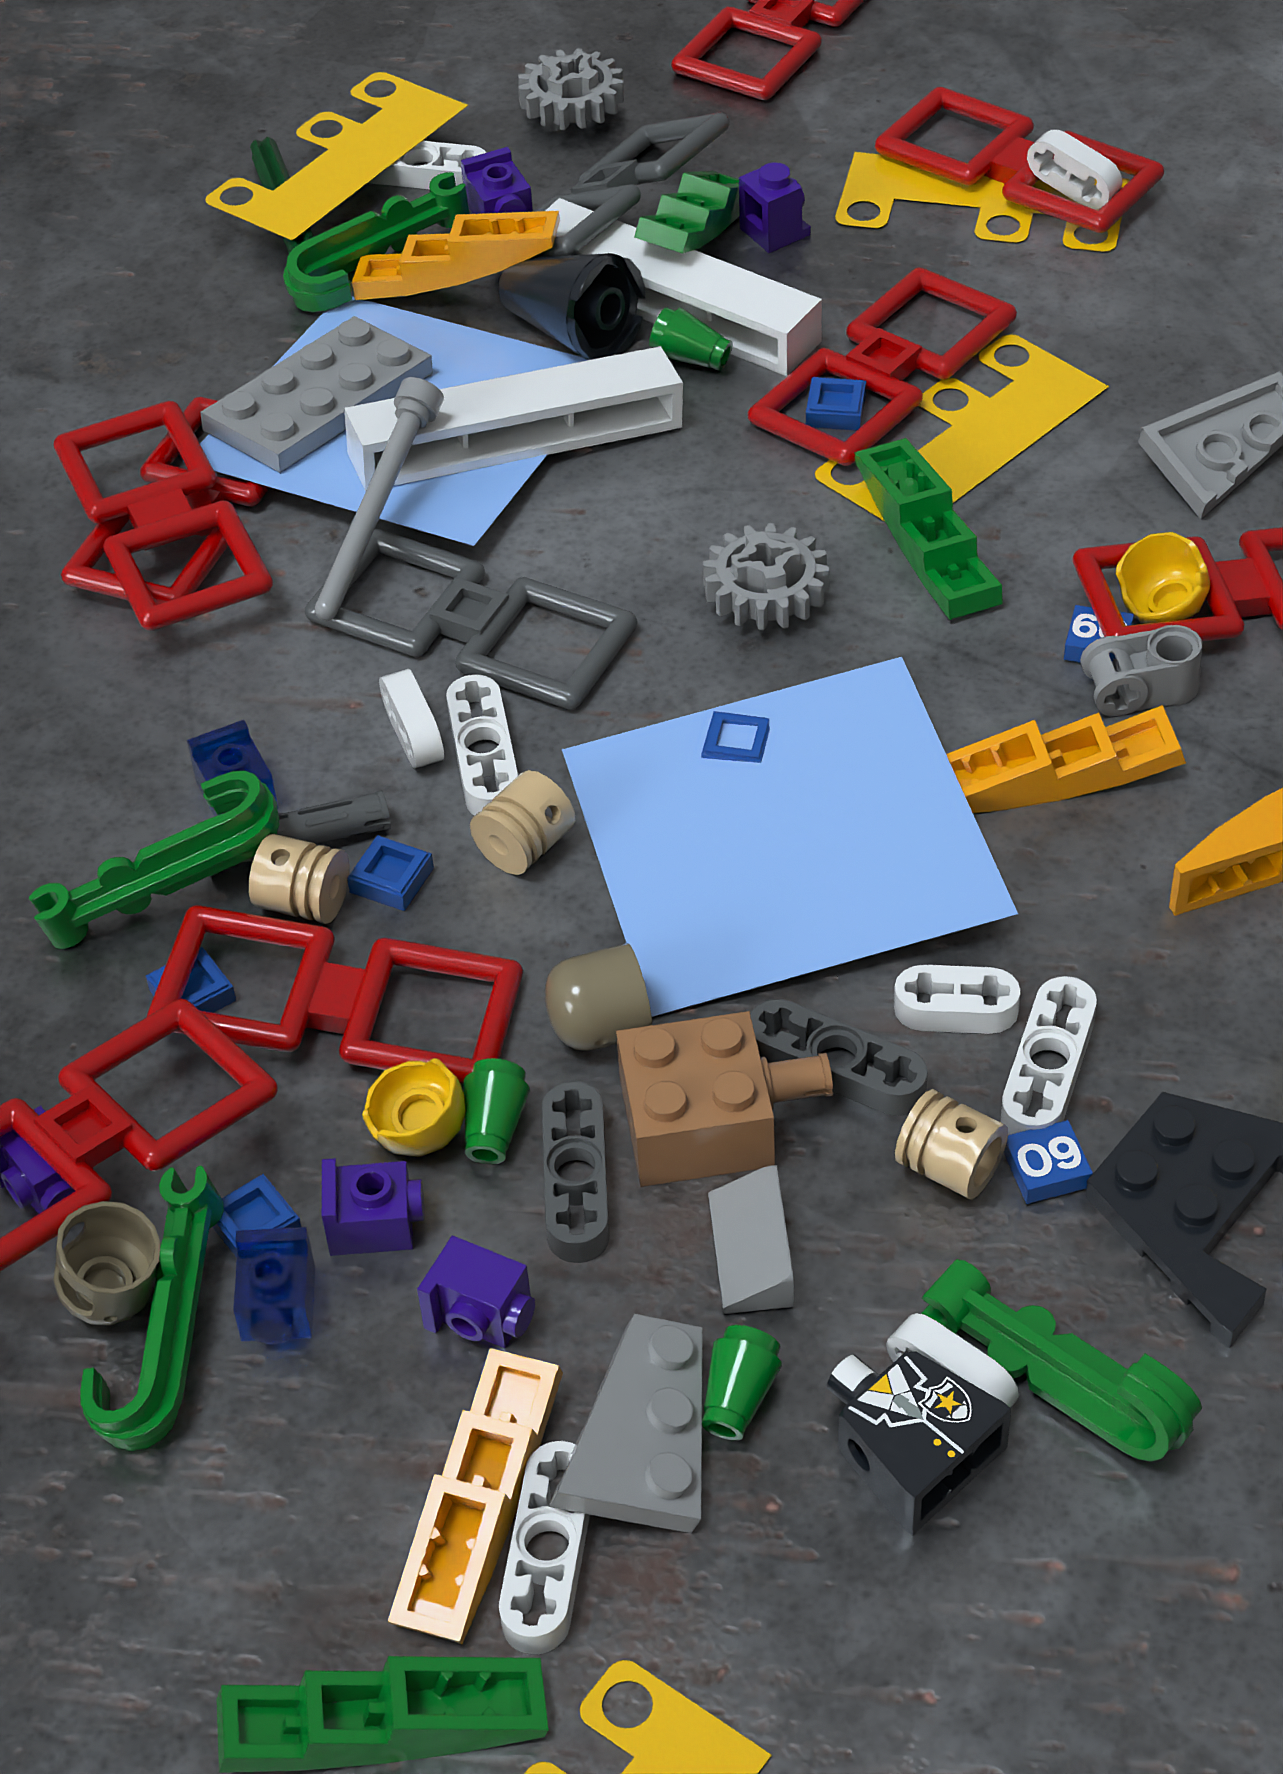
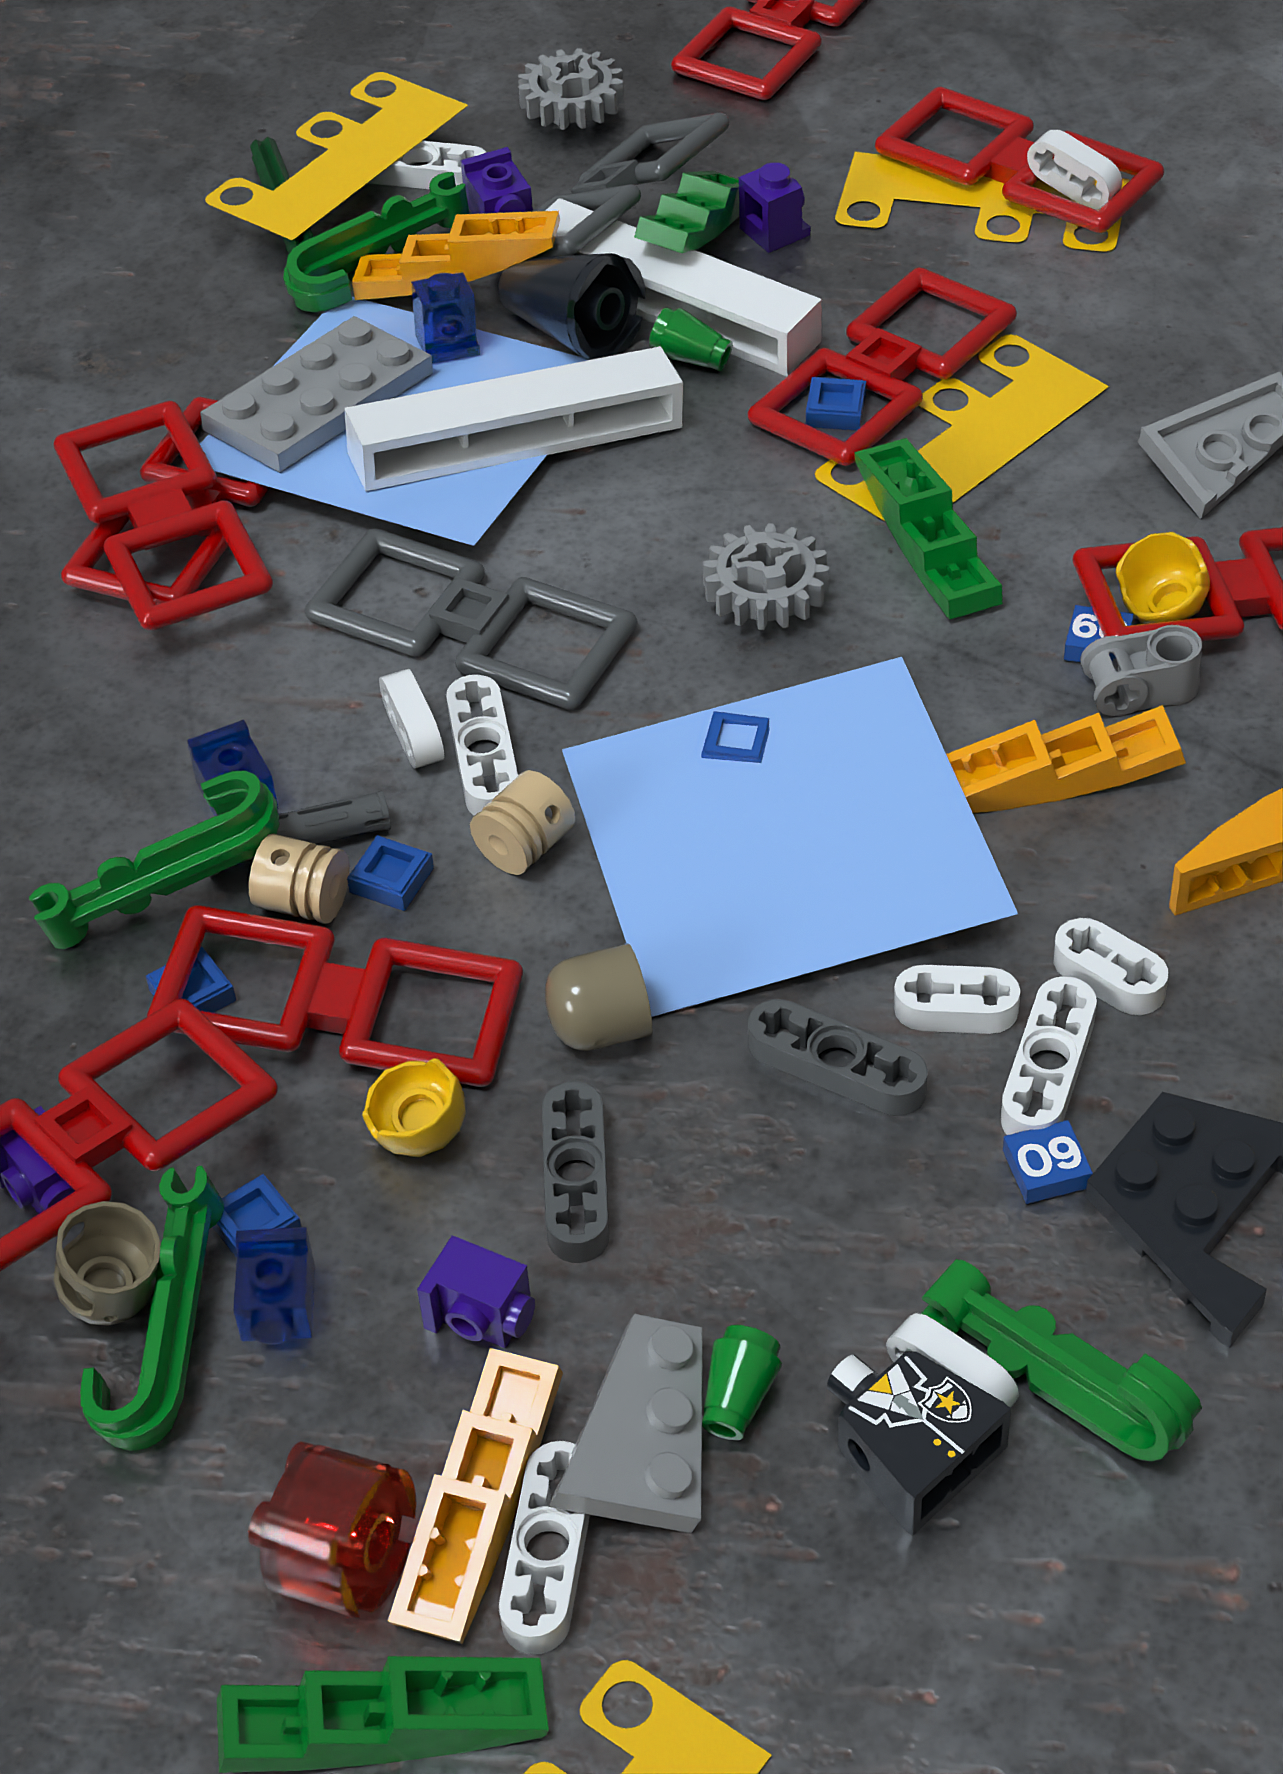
light grey piece [315,377,444,621] -> none
dark purple brick [322,1158,425,1256] -> none
green cone [464,1058,530,1164] -> none
medium nougat brick [616,1011,833,1187] -> none
light grey slope [708,1165,794,1314] -> none
tan piece [895,1089,1008,1200] -> none
none -> clear red brick [248,1441,417,1618]
none -> clear blue brick [411,272,480,364]
none -> white beam [1053,918,1168,1015]

